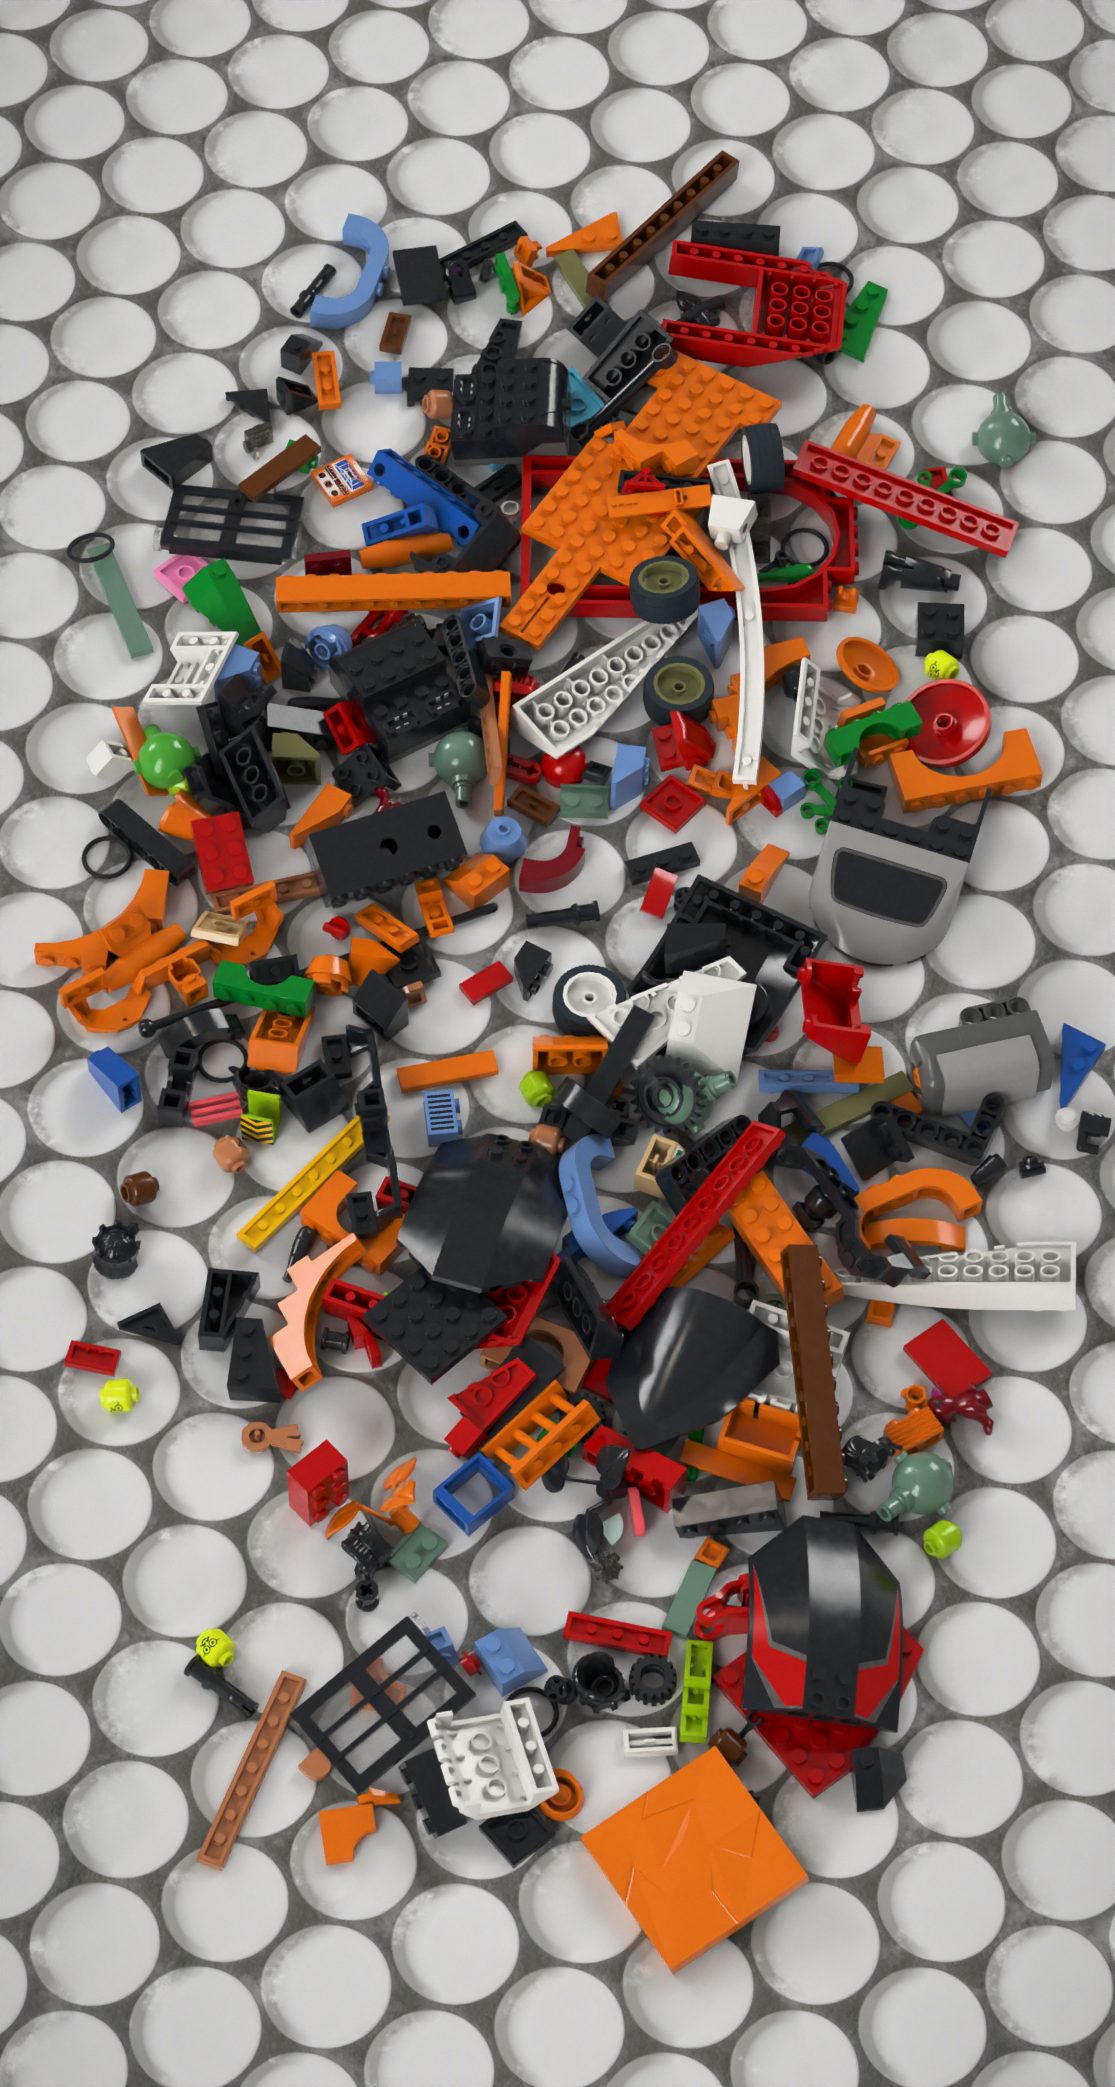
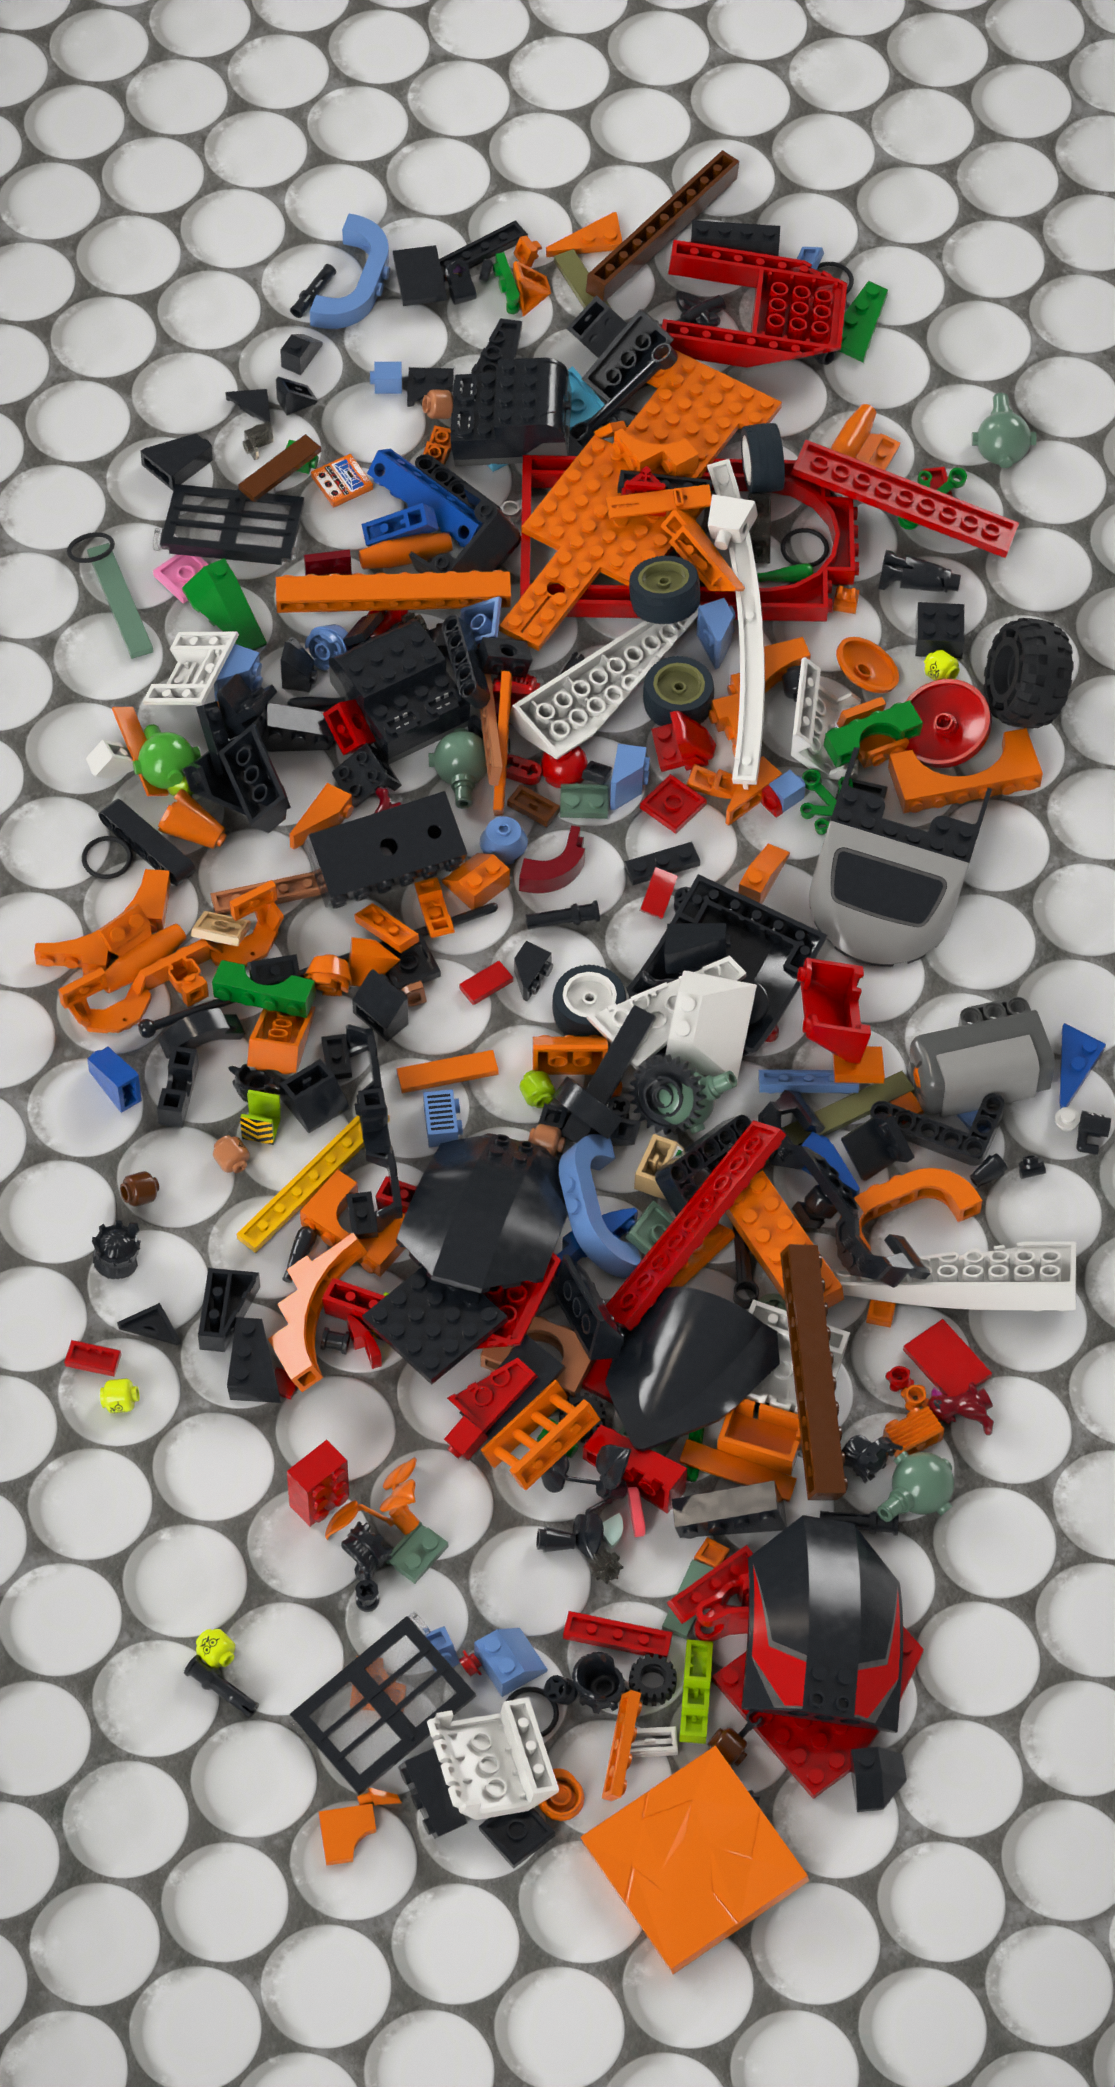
coral tile [189,1092,243,1127] -> none
red brick [190,811,254,895] -> none
nougat tile [197,1670,307,1871] -> none
black tyre [198,1040,248,1083] -> none
nougat piece [241,1422,304,1454] -> none
orange slope [244,632,281,684] -> none
olive slope [271,732,321,785] -> none
nougat tile [298,1747,331,1781] -> none
orange plate [312,350,341,411] -> none
red plate [322,916,351,940] -> none
reddish brown plate [379,312,411,355] -> none
blue window [433,1452,515,1537] -> none
black plate [474,465,522,503] -> none
black hand [758,550,789,573] -> none
orange slope [864,1218,966,1252] -> none
lime head [923,1520,962,1559] -> none
none -> black tile [343,611,384,646]
none -> black cone [536,1526,576,1552]
none -> orange plate [602,1690,642,1801]
none -> red plate [667,1545,753,1624]
none -> red plate [885,1366,914,1392]
none -> black tyre [984,618,1074,729]

